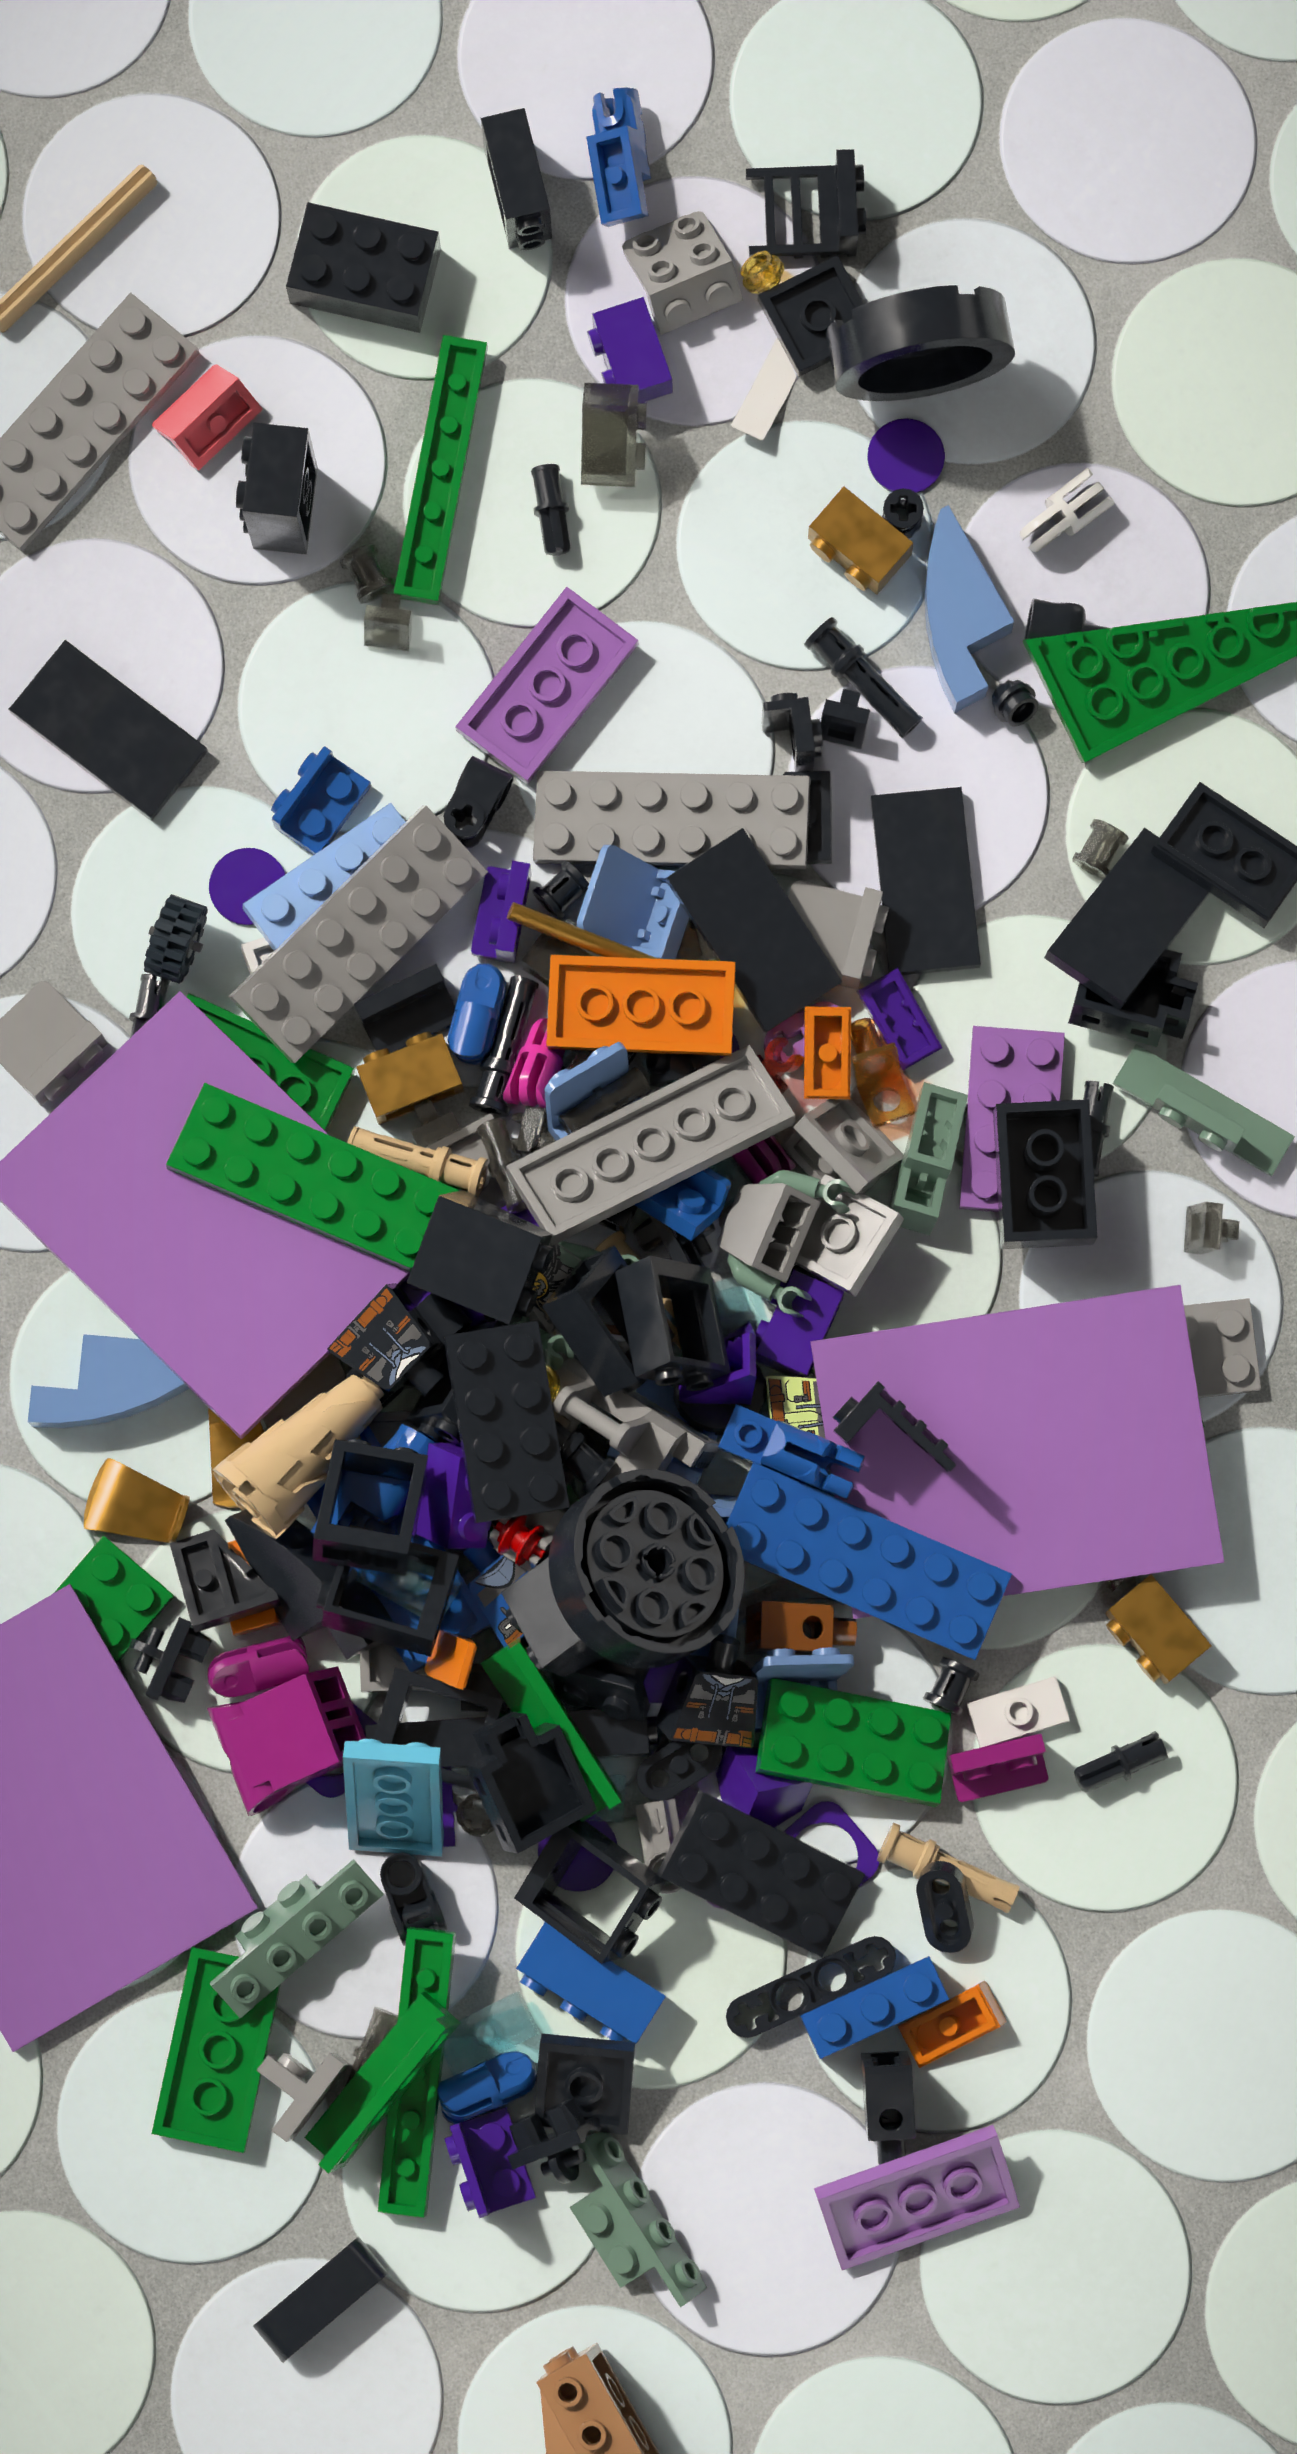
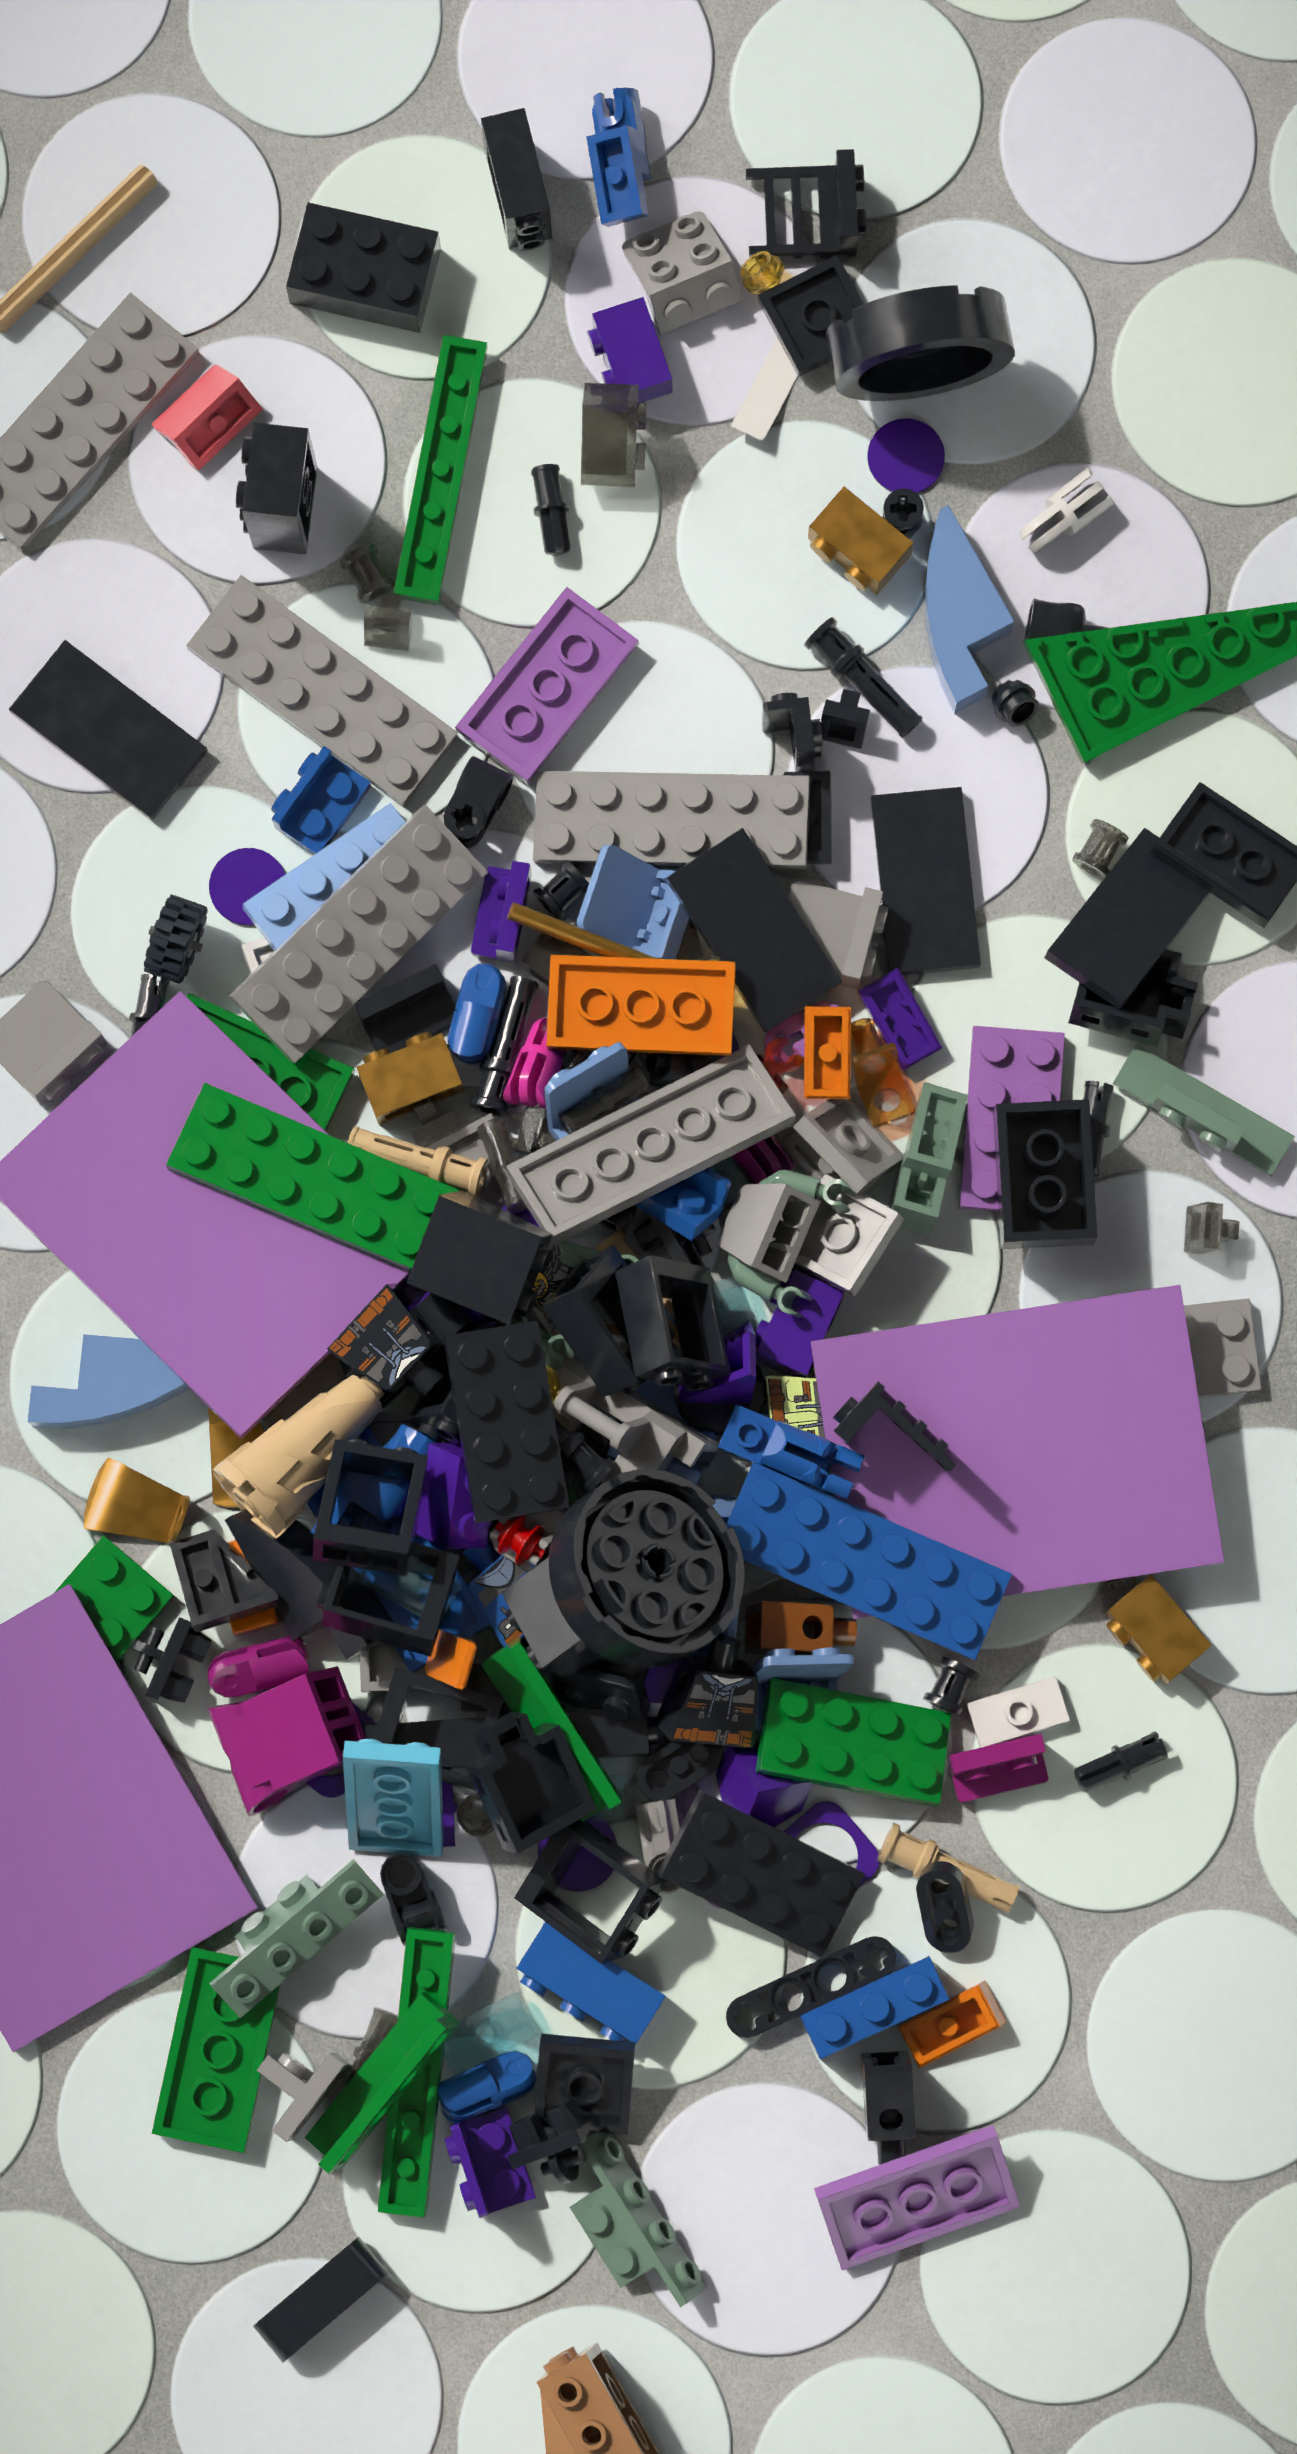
none -> light grey plate [186,575,458,807]

